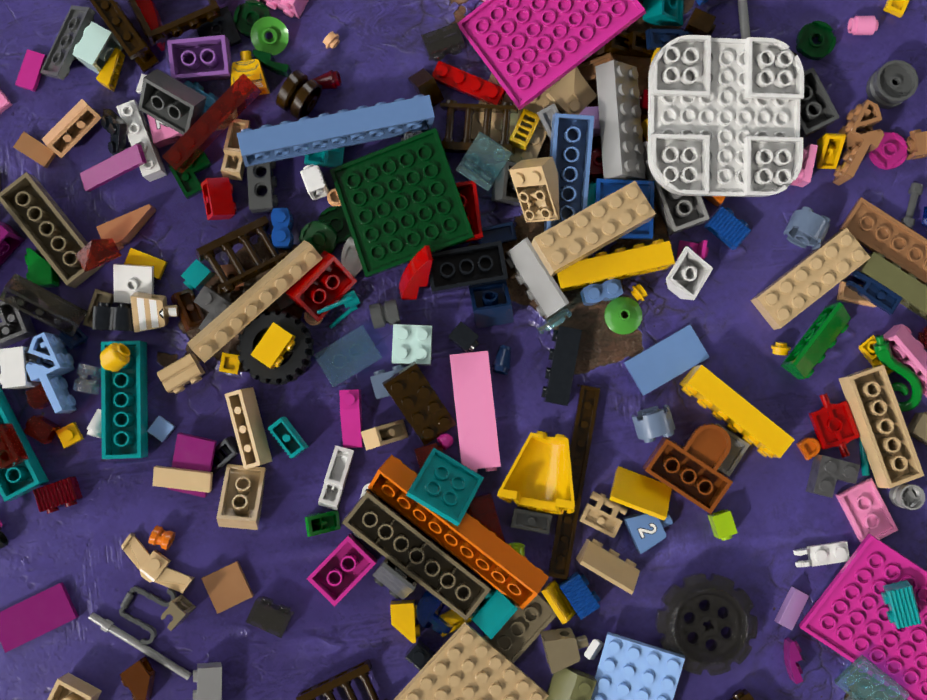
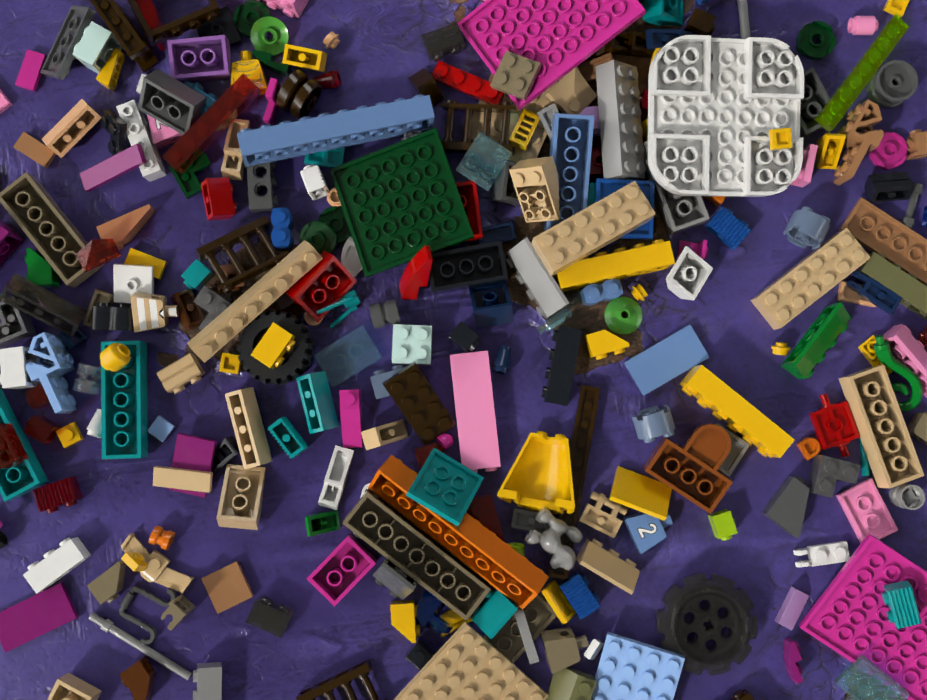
none -> white brick [23,537,91,594]
none -> dark tan slope [87,560,126,605]
none -> yellow plate [121,552,148,572]
none -> dark pink tile [263,78,281,126]
none -> yellow brick [282,44,328,72]
none -> teal brick [296,371,339,434]
none -> dark tan plate [490,51,542,101]
none -> light grey beam [514,607,539,664]
none -> light grey animal [524,508,583,571]
none -> yellow slope [584,330,630,360]
none -> dark grey slope [761,476,810,538]
none -> yellow plate [769,128,792,150]
none -> clear neon green plate [815,14,909,132]
none -> black brick [864,172,914,203]

